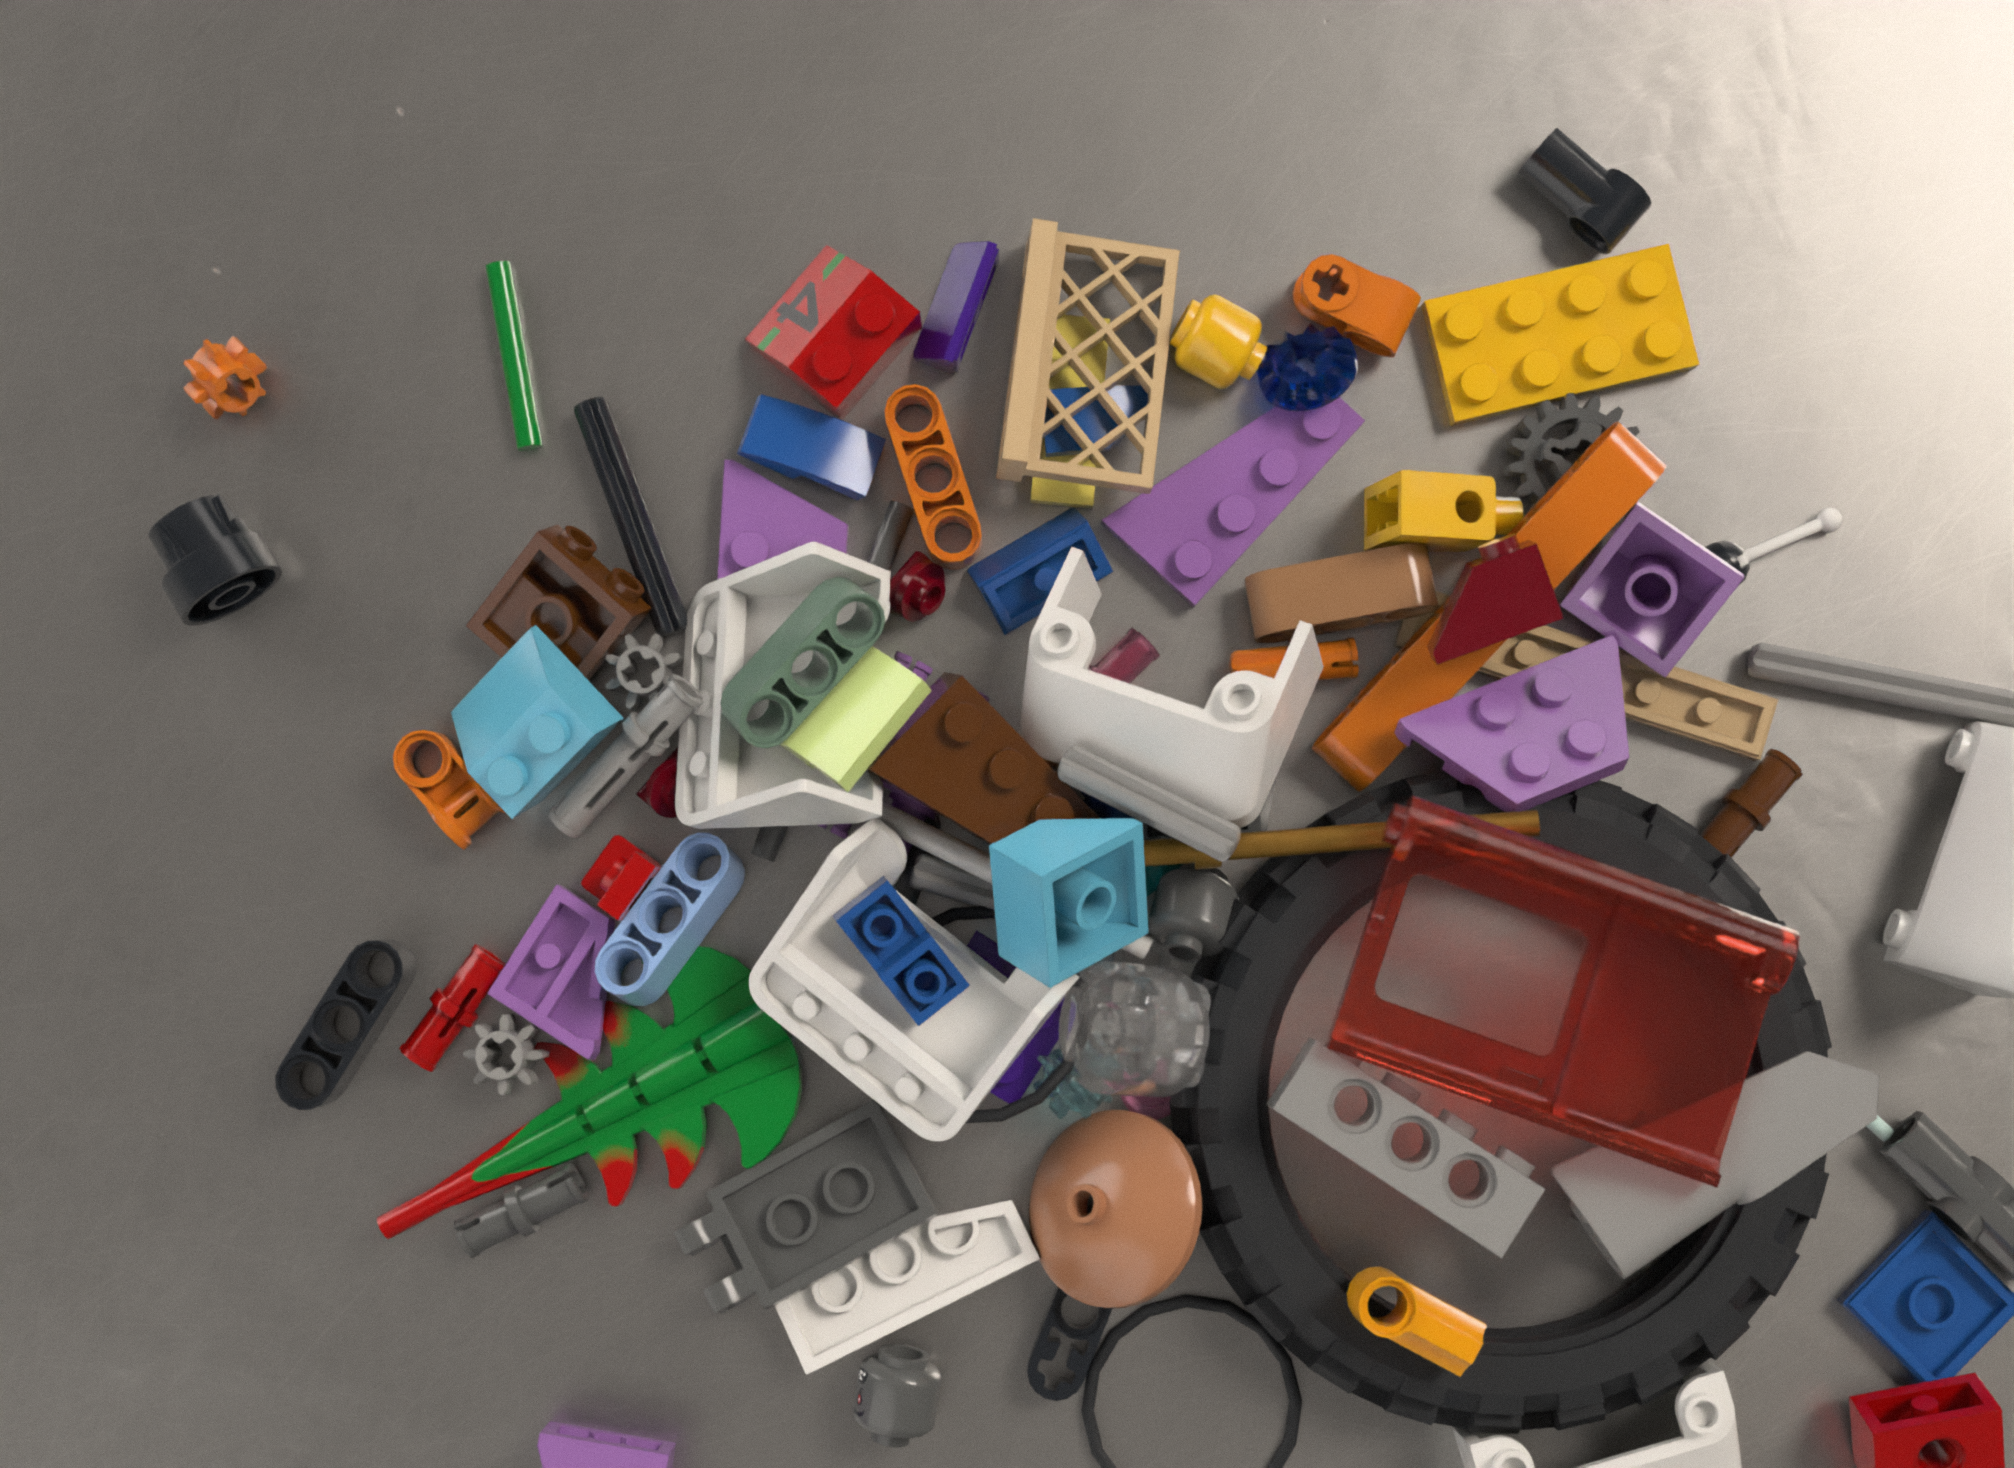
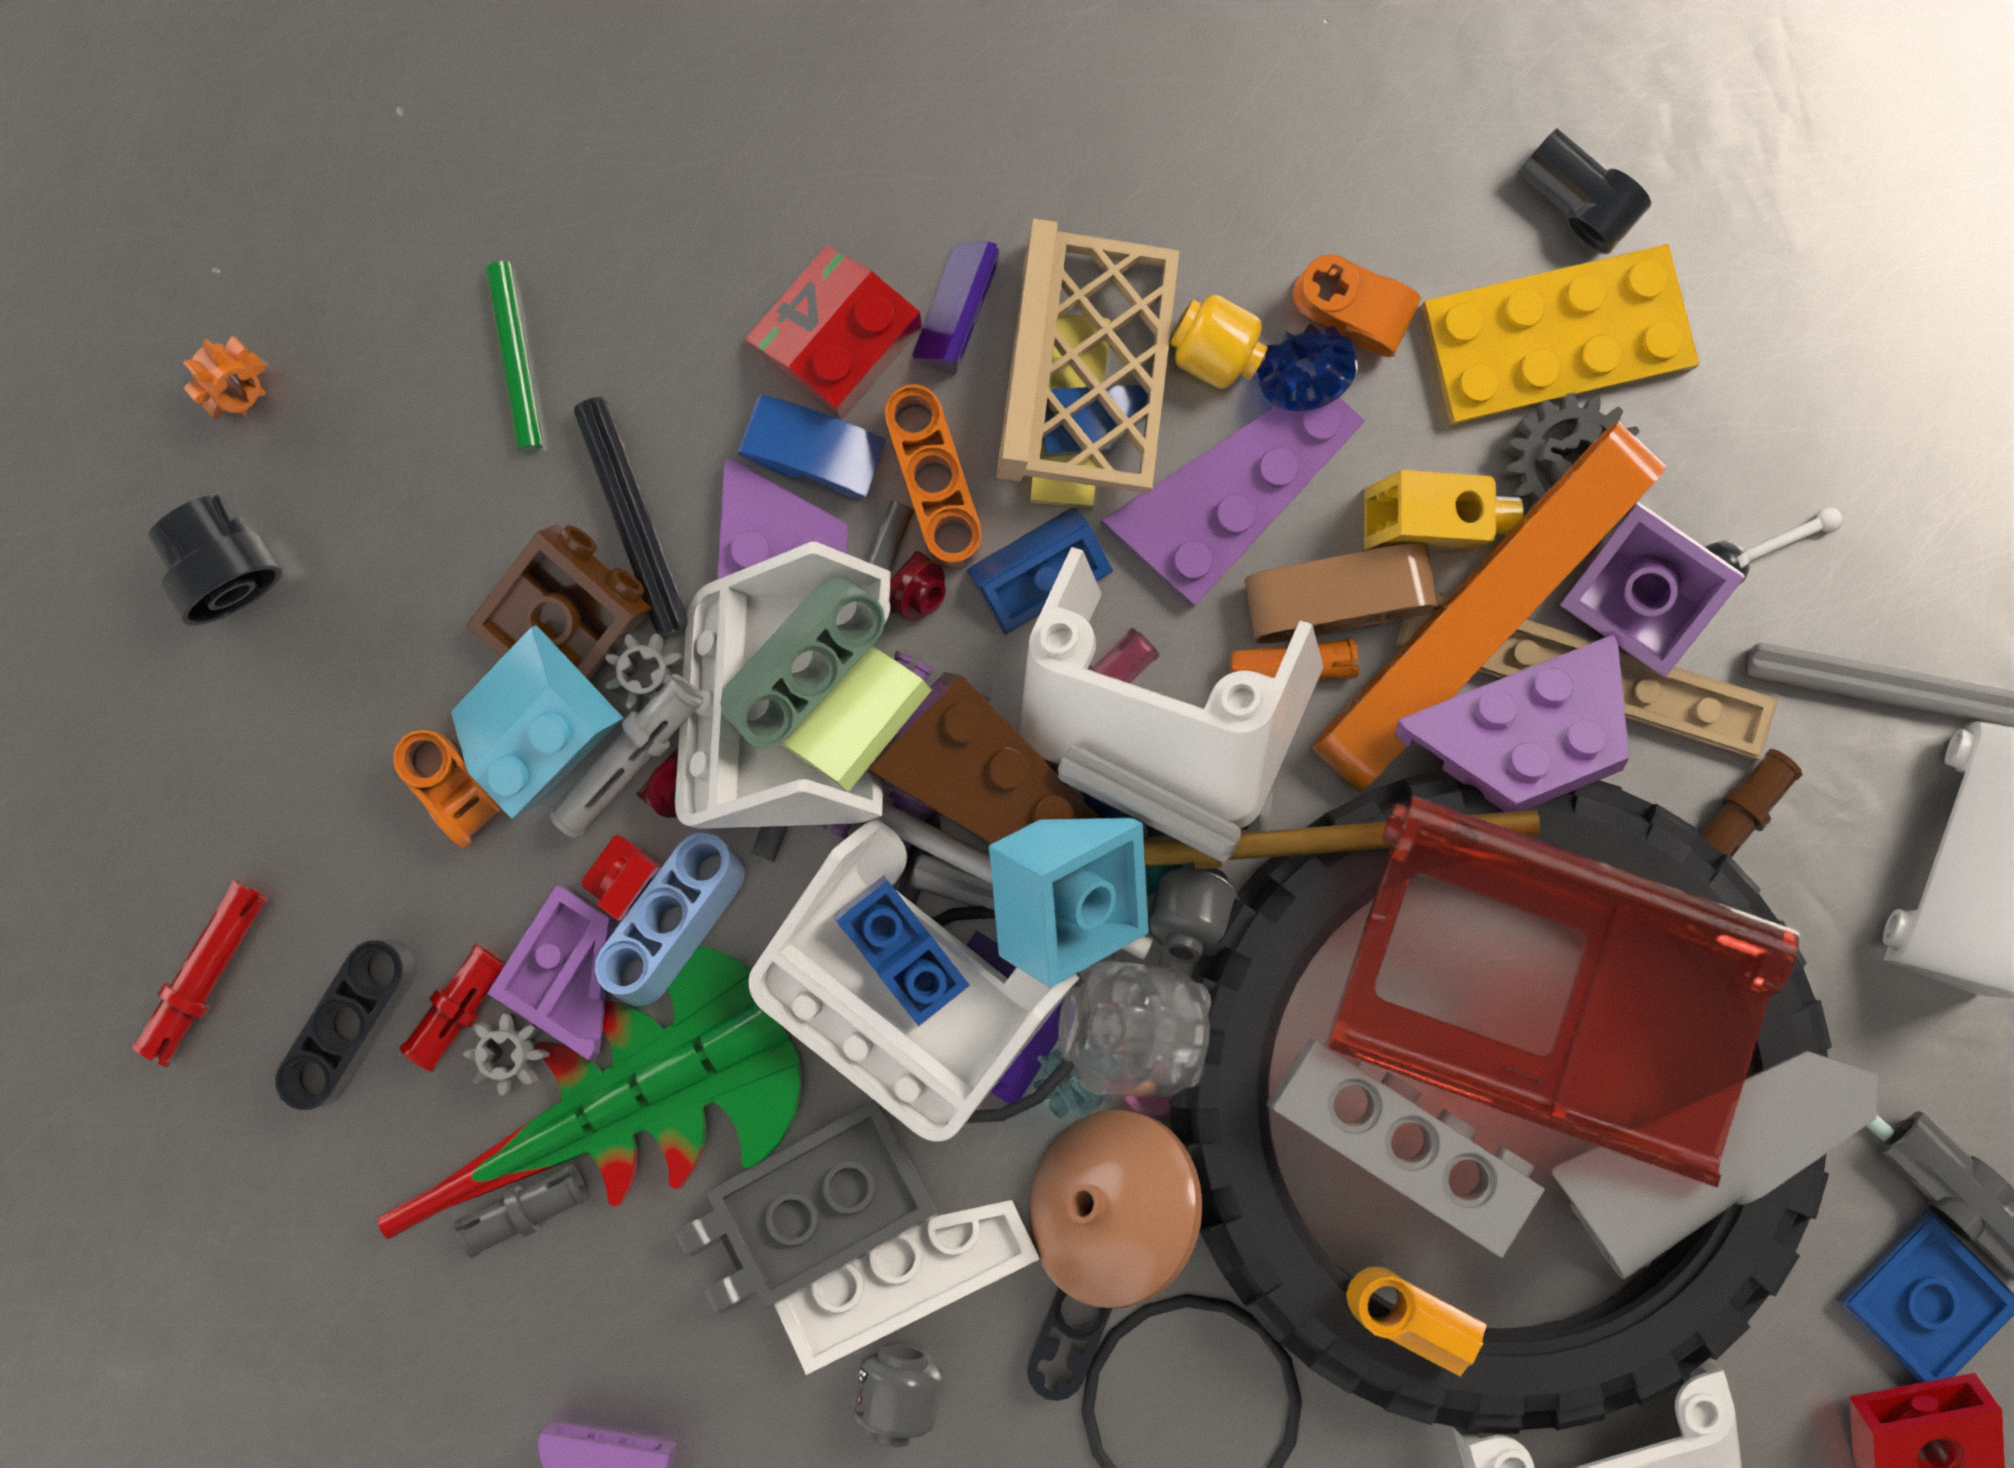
dark red slope [1427,534,1563,665] -> none
none -> red pin [131,879,269,1067]

